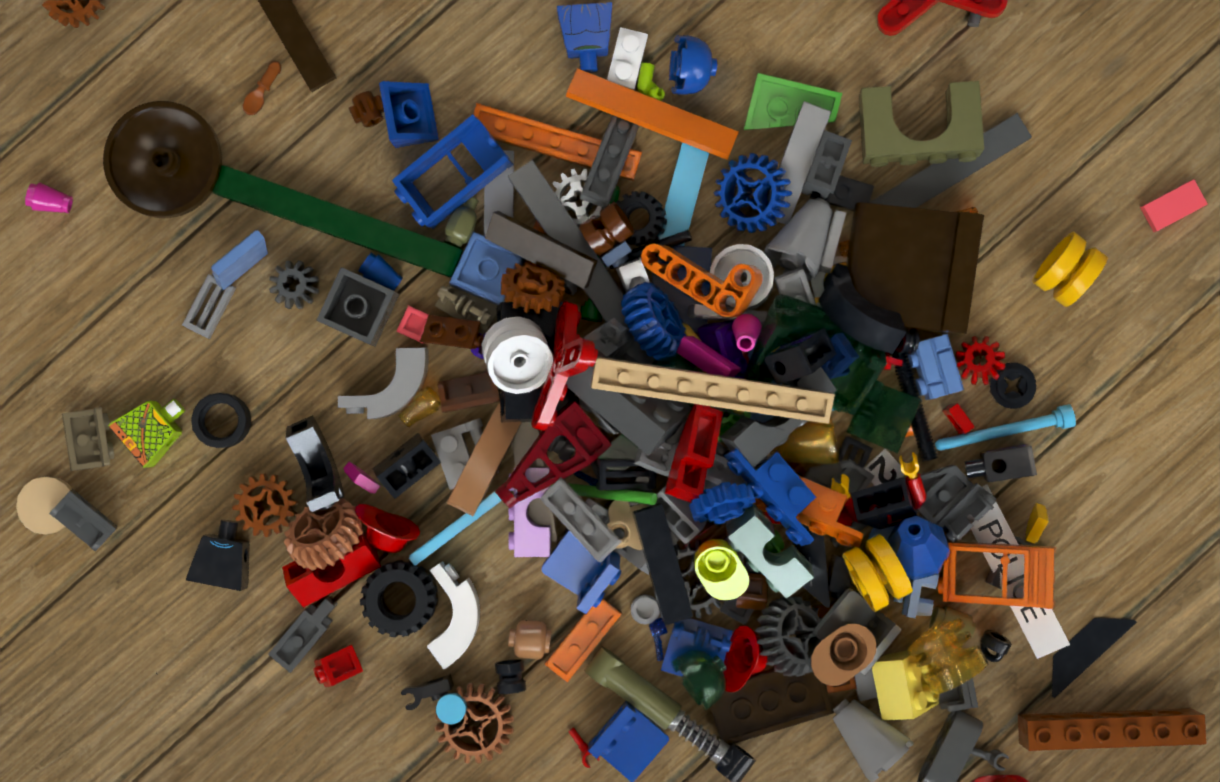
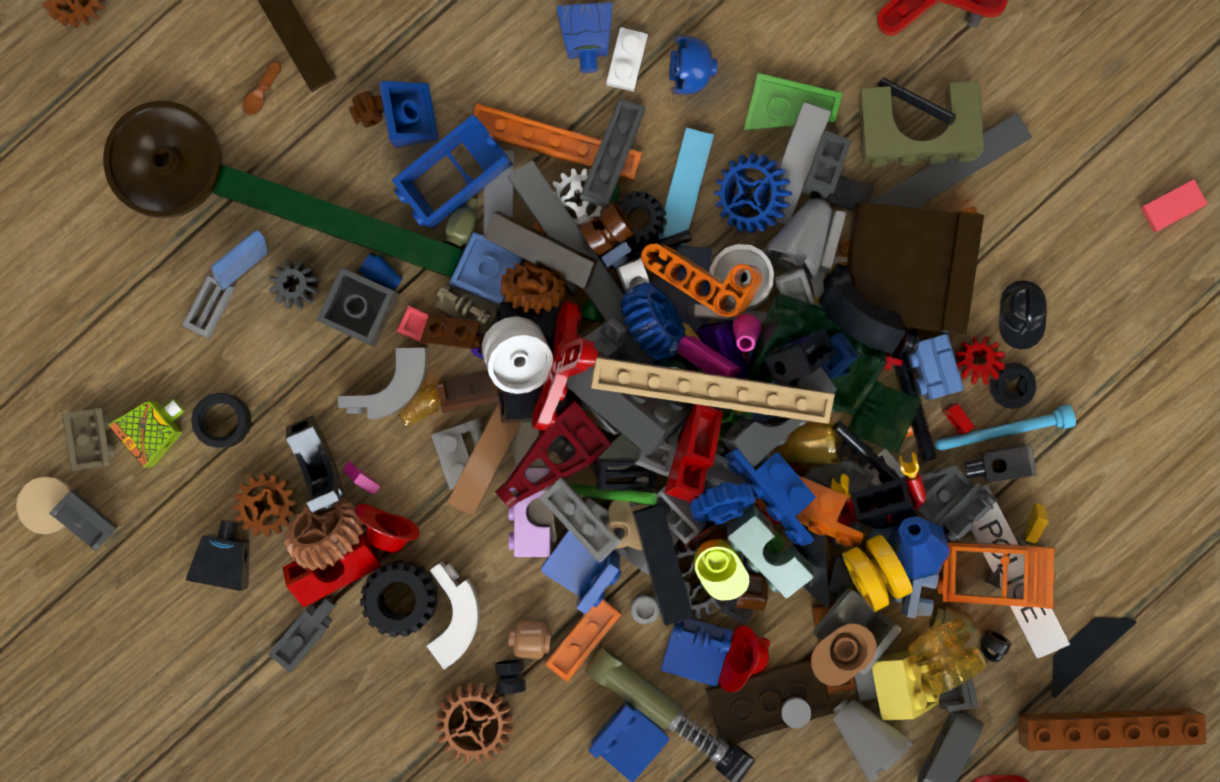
dark pink cone [25,182,73,213] -> none
red bracket [313,645,363,687] -> none
black brick [372,433,441,499] -> none
black plate [401,674,454,710] -> none
medium azure tile [409,492,502,566] -> none
medium azure tile [436,693,467,724] -> none
orange tile [566,68,739,160] -> none
red hand [568,727,599,768] -> none
hand [573,470,610,486] -> none
lime arm [637,63,665,101] -> none
clear blue hand [649,618,668,661] -> none
clear green cylinder [671,649,727,711] -> none
dark grey gear [755,596,823,677] -> none
dark grey hand [971,748,1009,771] -> none
yellow wheel [1032,231,1108,307] -> none
none -> light grey tile [781,697,811,728]
none -> black bar [832,421,900,482]
none -> black bar [878,78,956,125]
none -> black piece [999,280,1047,350]

